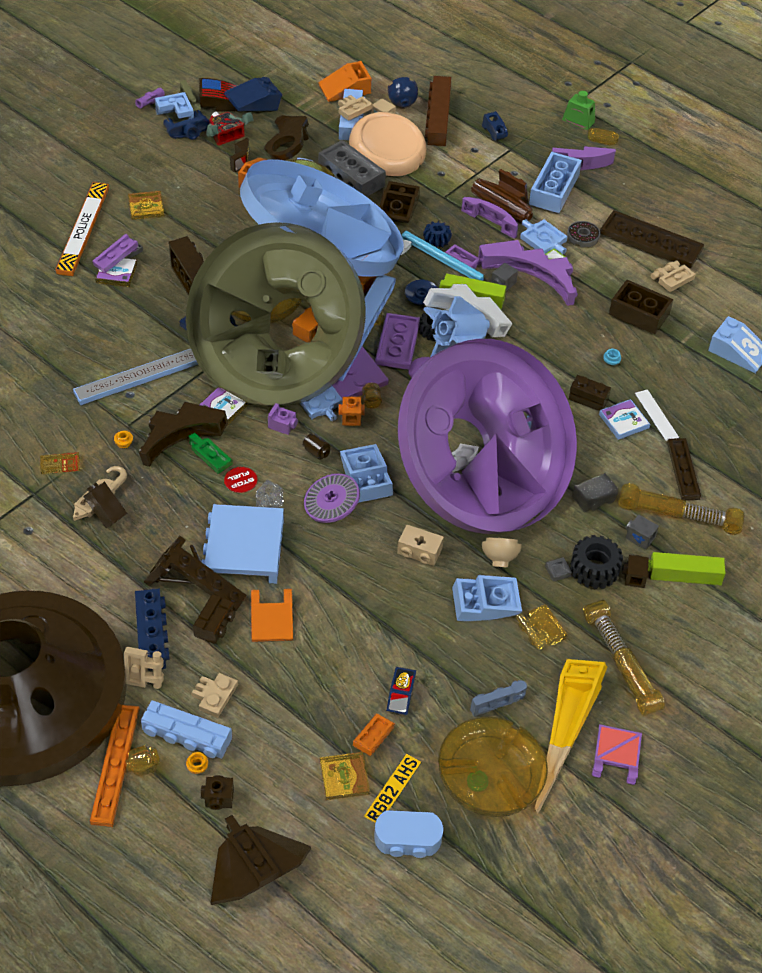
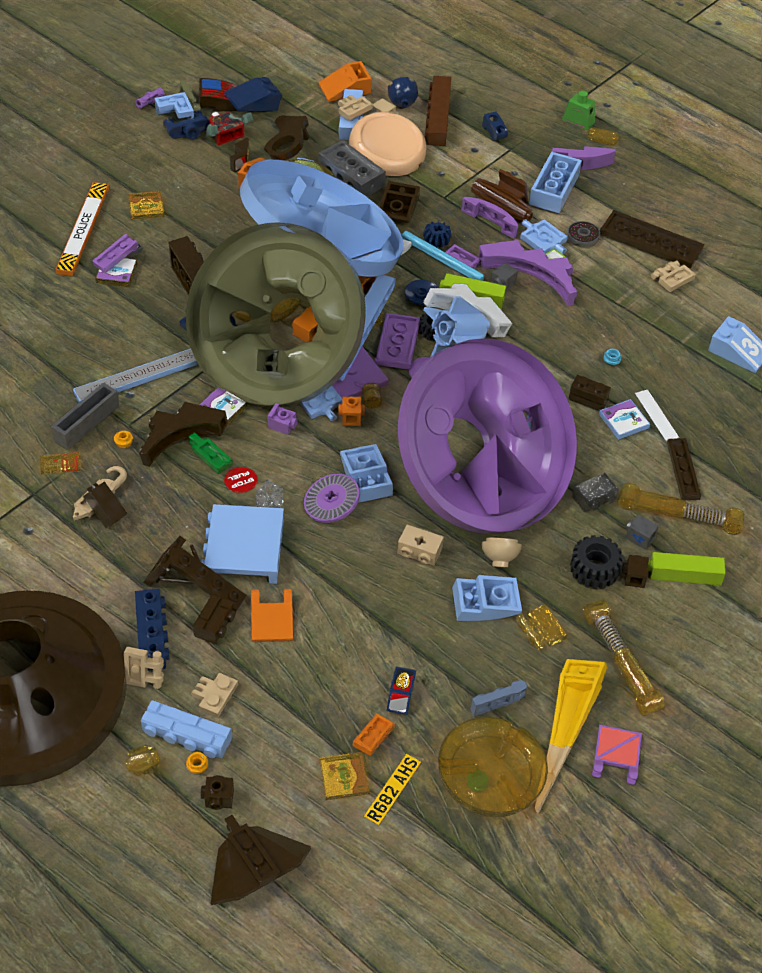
orange tile [90,705,140,827] -> none
dark brown brick [302,434,330,460] -> none
light blue brick [374,810,443,858] -> none
white tile [452,443,479,472] -> none
flat silver tile [545,557,572,582] -> none
dark brown brick [609,280,674,334] -> none
none -> flat silver brick [51,383,120,450]

